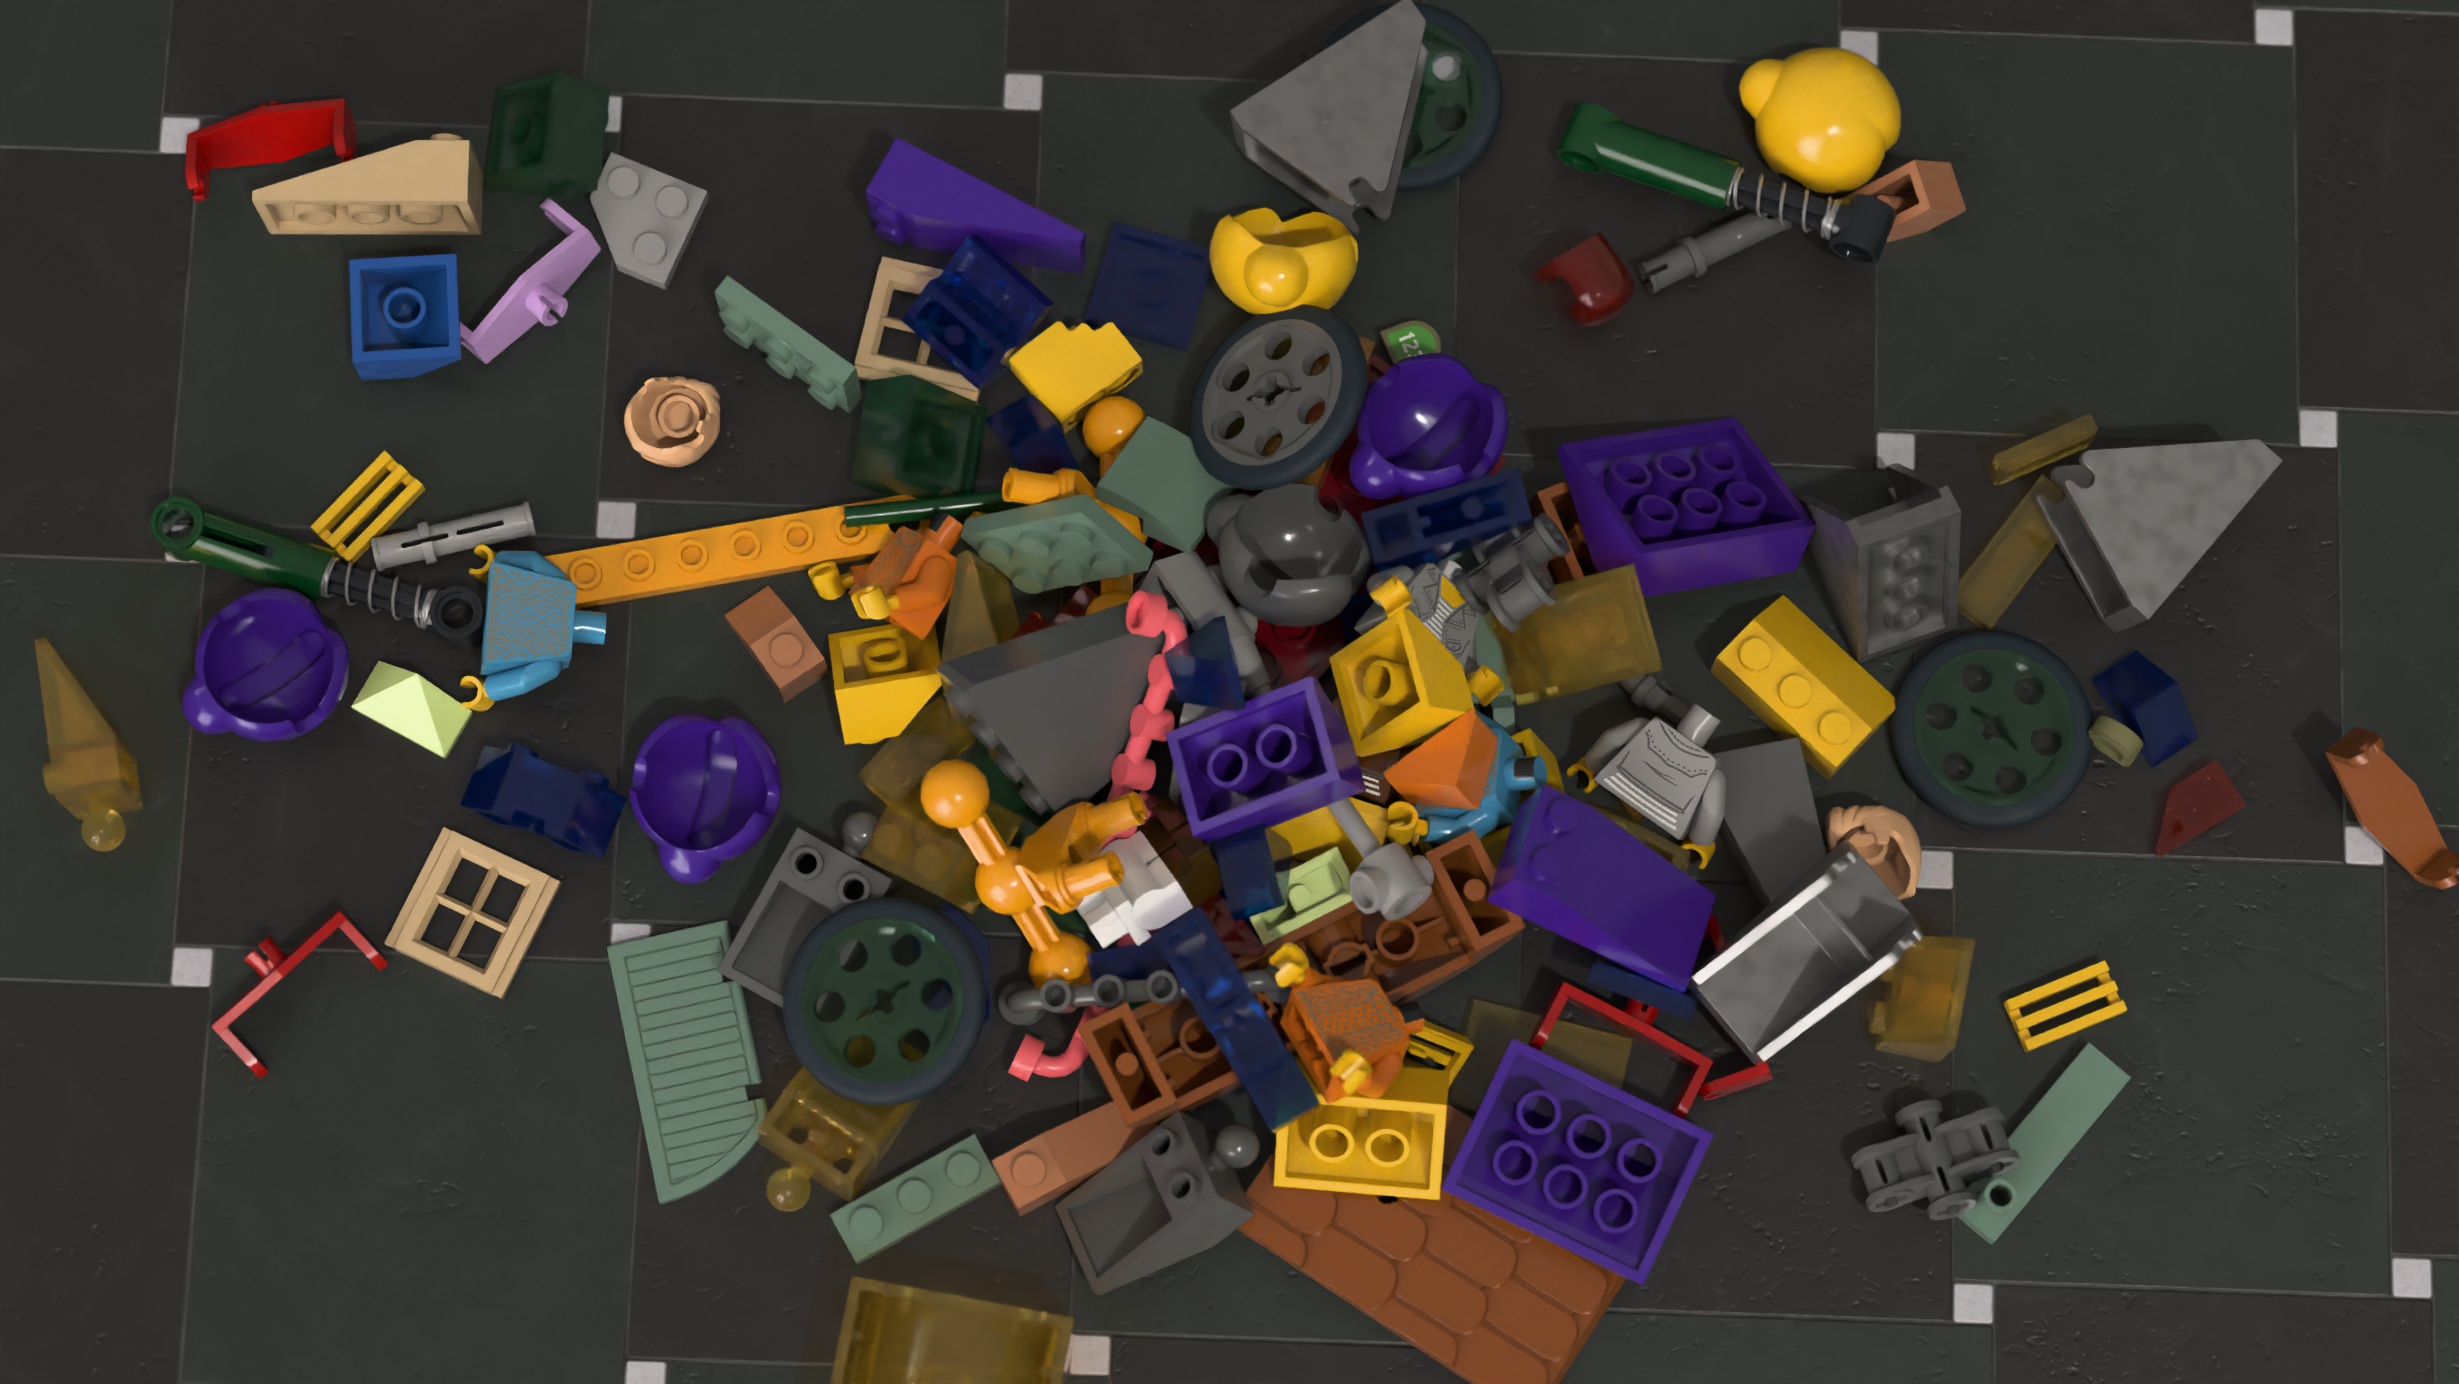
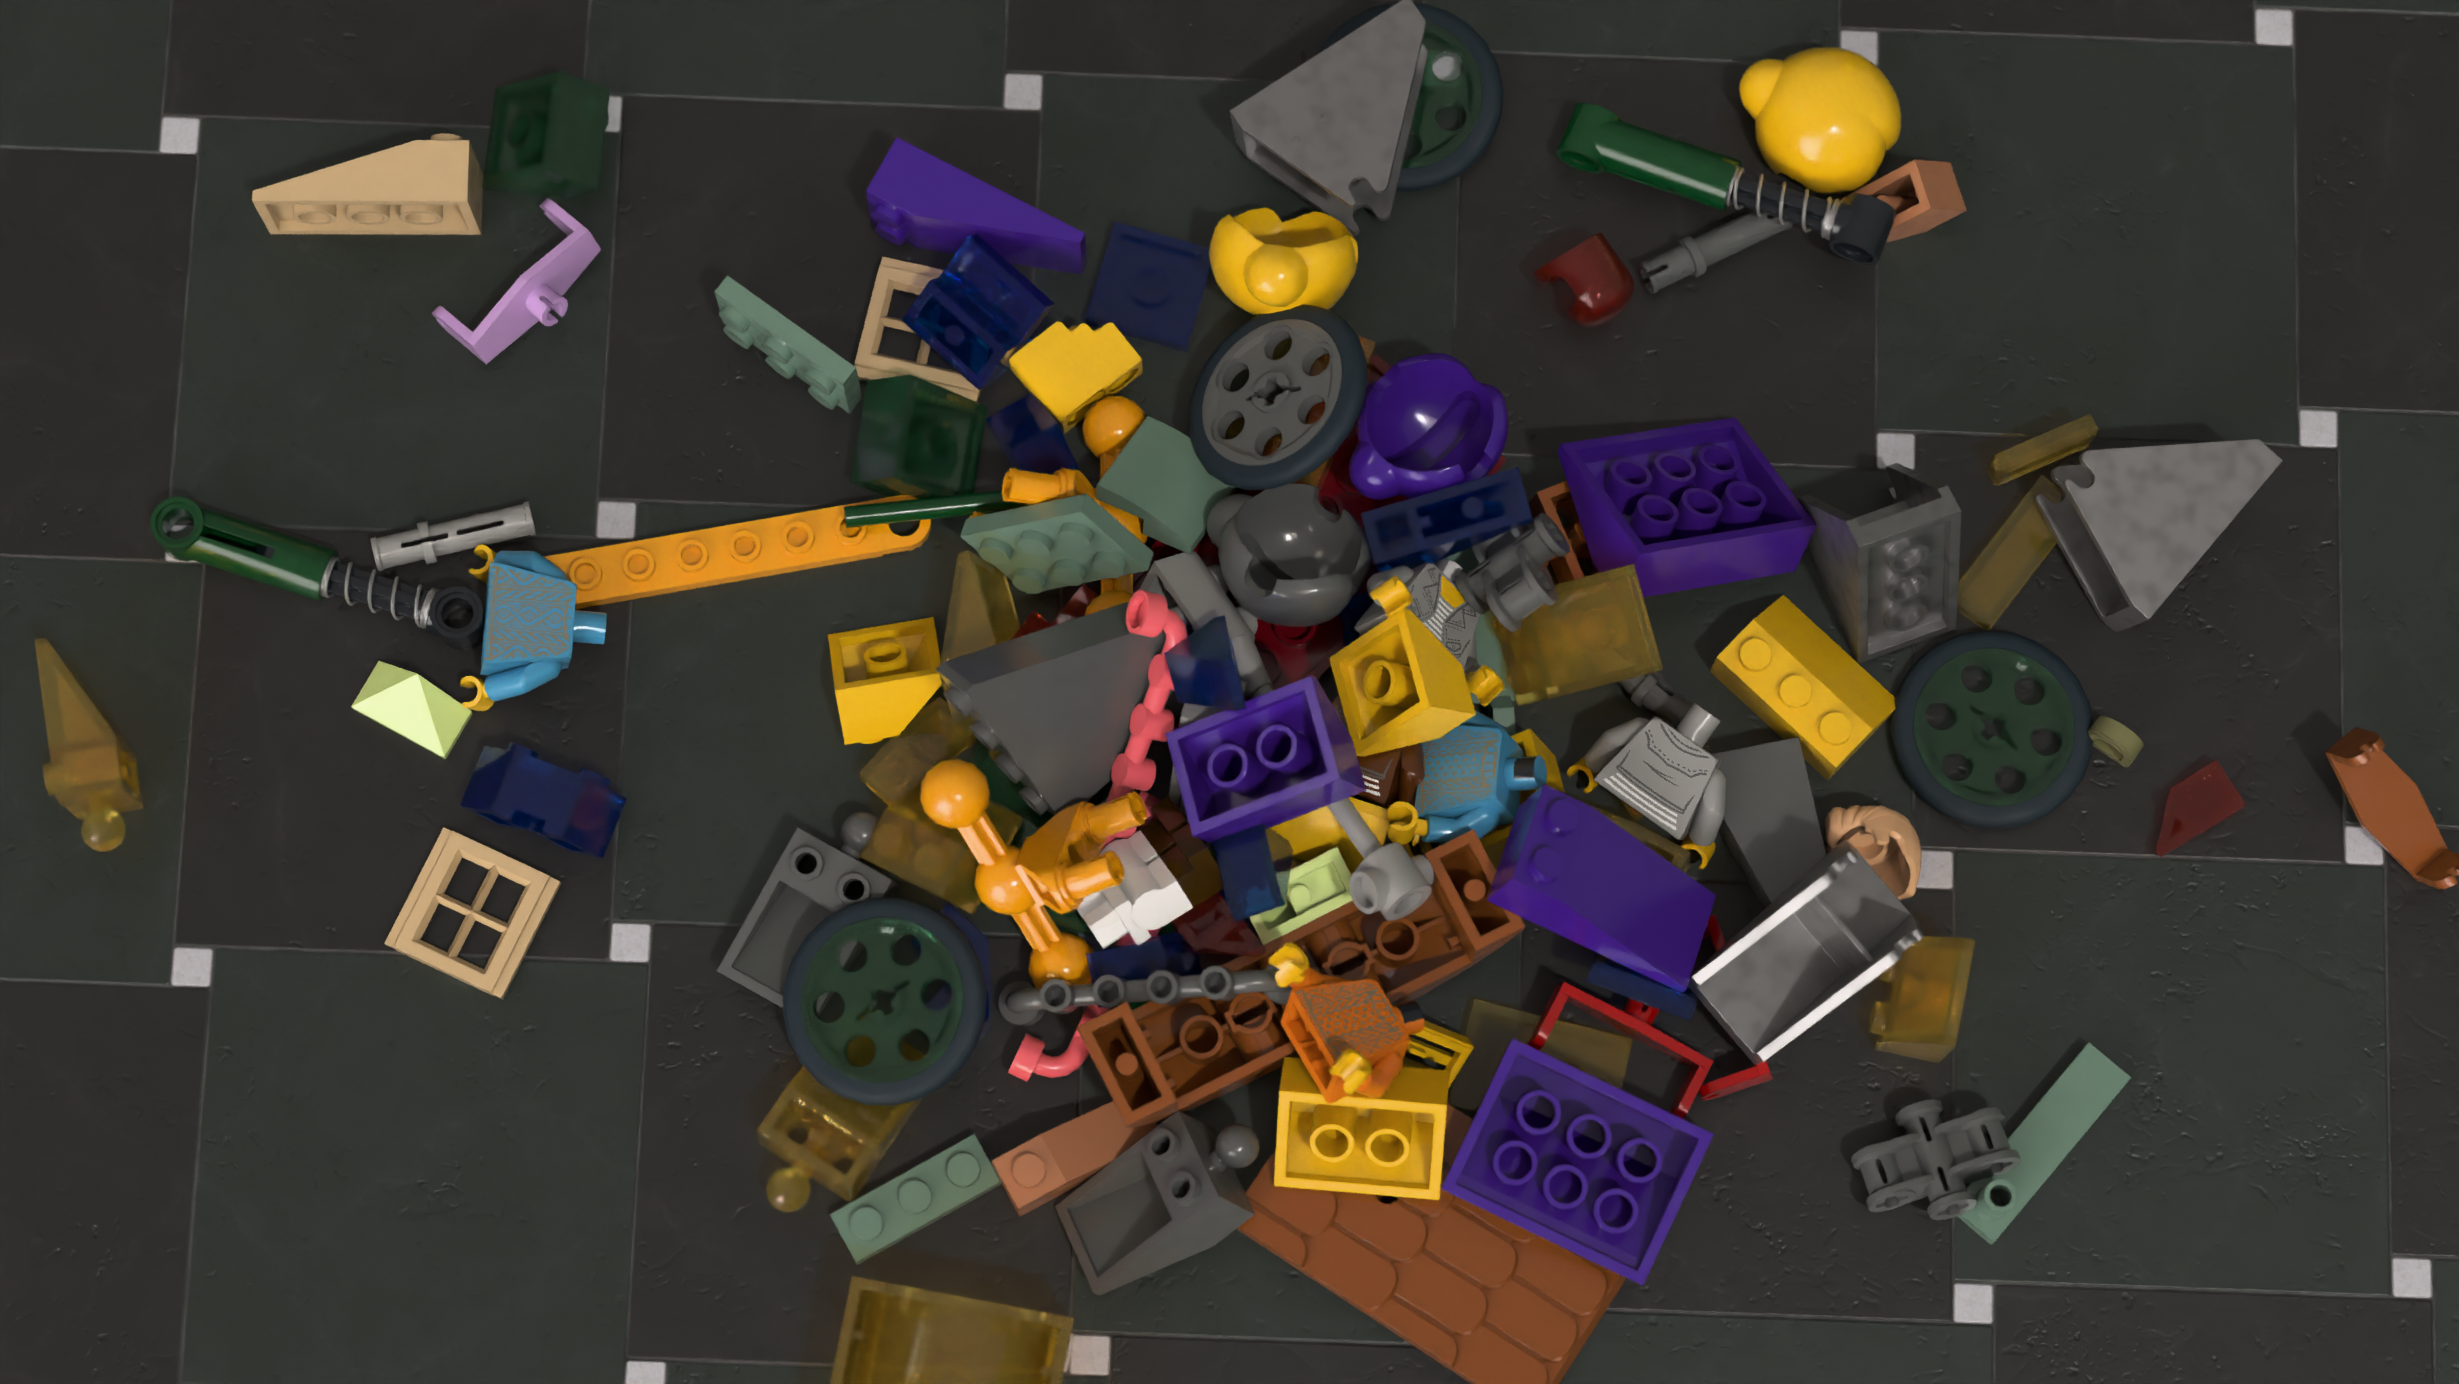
dark purple piece [182,588,350,742] -> none
red piece [185,98,357,202] -> none
red piece [210,910,388,1079] -> none
yellow tile [310,450,426,564] -> none
blue slope [349,254,462,381] -> none
light grey plate [590,152,709,290] -> none
sand green piece [607,920,772,1205] -> none
light nougat hair [624,376,721,467] -> none
dark purple piece [629,712,782,884] -> none
nougat slope [724,586,829,703] -> none
orange torso [808,510,966,640] -> none
clear blue slope [1152,906,1322,1133] -> none
tile [1379,321,1441,366] -> none
orange slope [1383,708,1499,810] -> none
yellow tile [2003,960,2127,1053] -> none
clear blue slope [2091,650,2198,769] -> none

